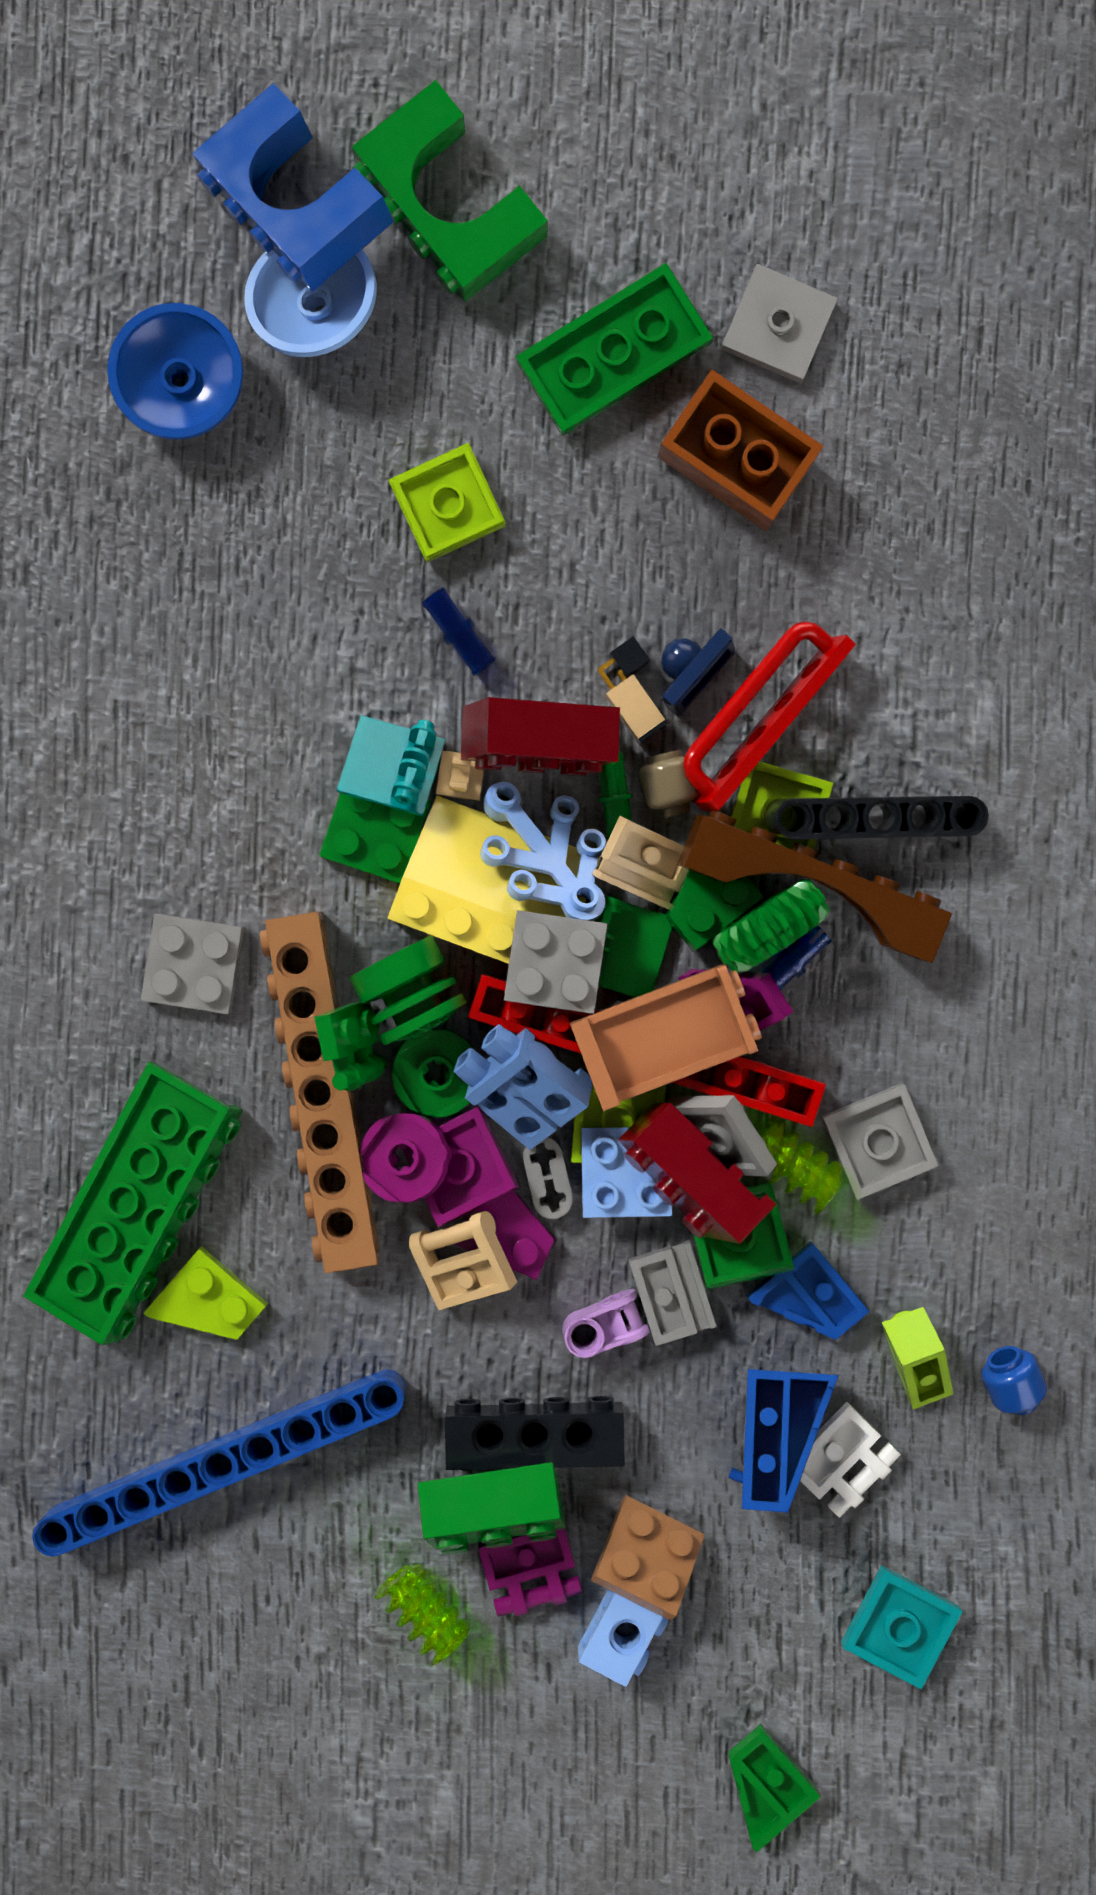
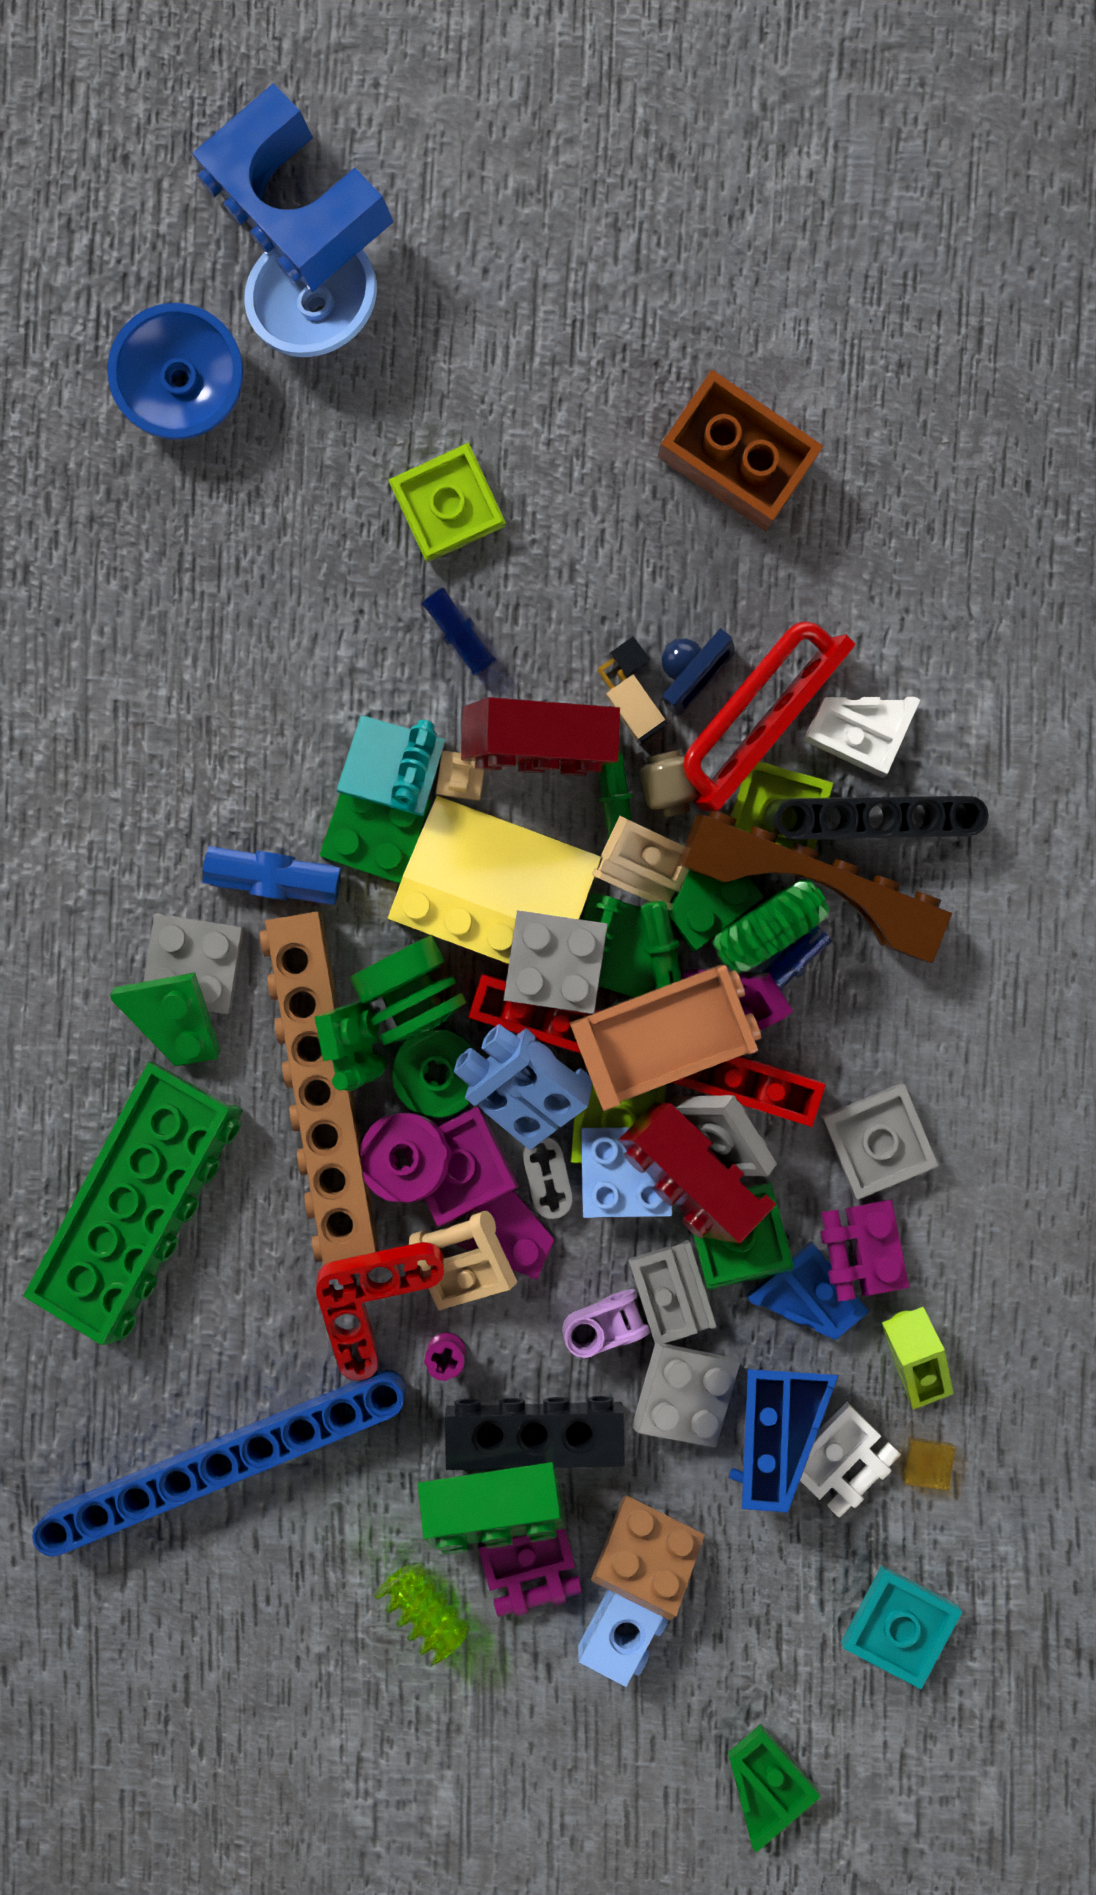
lime wing [143,1246,268,1340] -> none
green arch [351,80,548,302] -> none
light blue plant [480,782,606,921] -> none
green plate [515,262,713,436] -> none
light grey plate [721,264,838,384] -> none
clear neon green piece [760,1120,844,1214] -> none
blue head [981,1346,1047,1415] -> none
none -> green wing [110,972,221,1066]
none -> blue piece [202,846,342,905]
none -> red beam [316,1242,444,1381]
none -> magenta bush [424,1332,466,1381]
none -> light grey plate [632,1342,740,1448]
none -> green axle [640,901,683,989]
none -> white wing [803,697,920,778]
none -> magenta plate [820,1200,910,1301]
none -> clear yellow tile [902,1437,956,1491]

